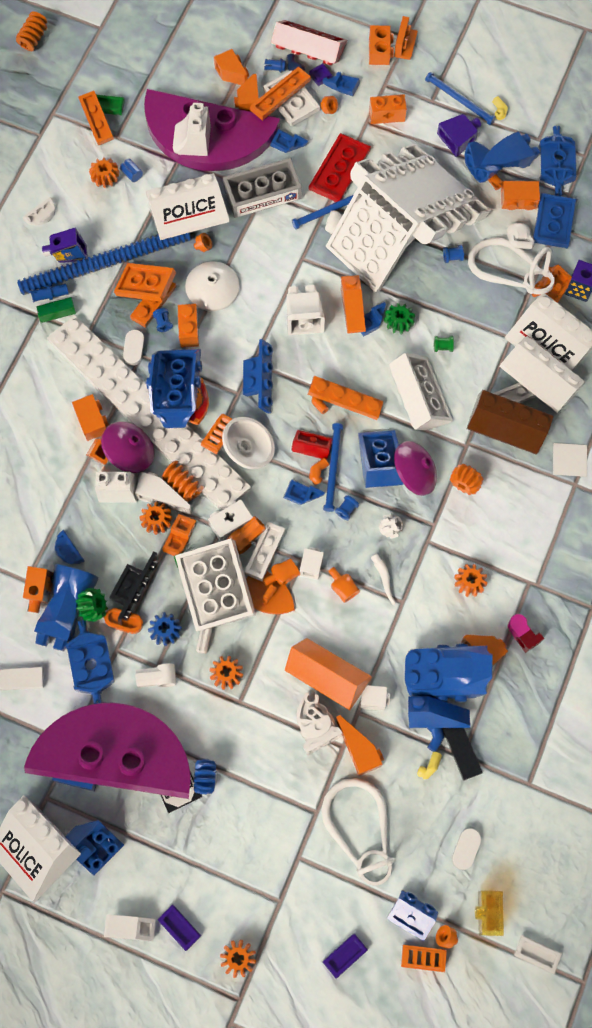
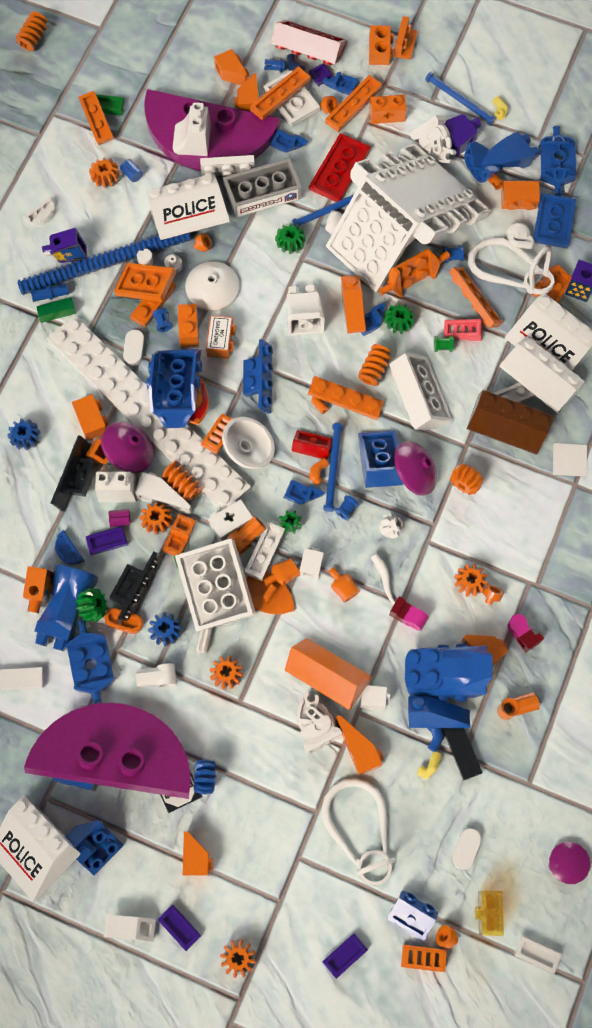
none -> blue gear [7,418,40,450]
none -> black bracket [50,435,99,512]
none -> dark purple tile [85,526,128,556]
none -> magenta piece [108,509,131,527]
none -> white piece [137,249,154,266]
none -> white tile [164,254,183,273]
none -> orange slope [183,832,213,876]
none -> white plate [200,155,254,177]
none -> brick [206,316,236,359]
none -> green gear [275,223,306,254]
none -> green gear [279,510,302,534]
none -> orange plate [325,75,382,133]
none -> orange piece [358,344,391,386]
none -> orange plate [378,249,450,298]
none -> leg [389,596,429,631]
none -> white piece [409,115,457,163]
none -> coral slope [444,319,483,341]
none -> orange plate [449,267,503,328]
none -> orange tile [483,585,504,605]
none -> orange piece [497,692,540,720]
none -> magenta dish [548,842,591,884]

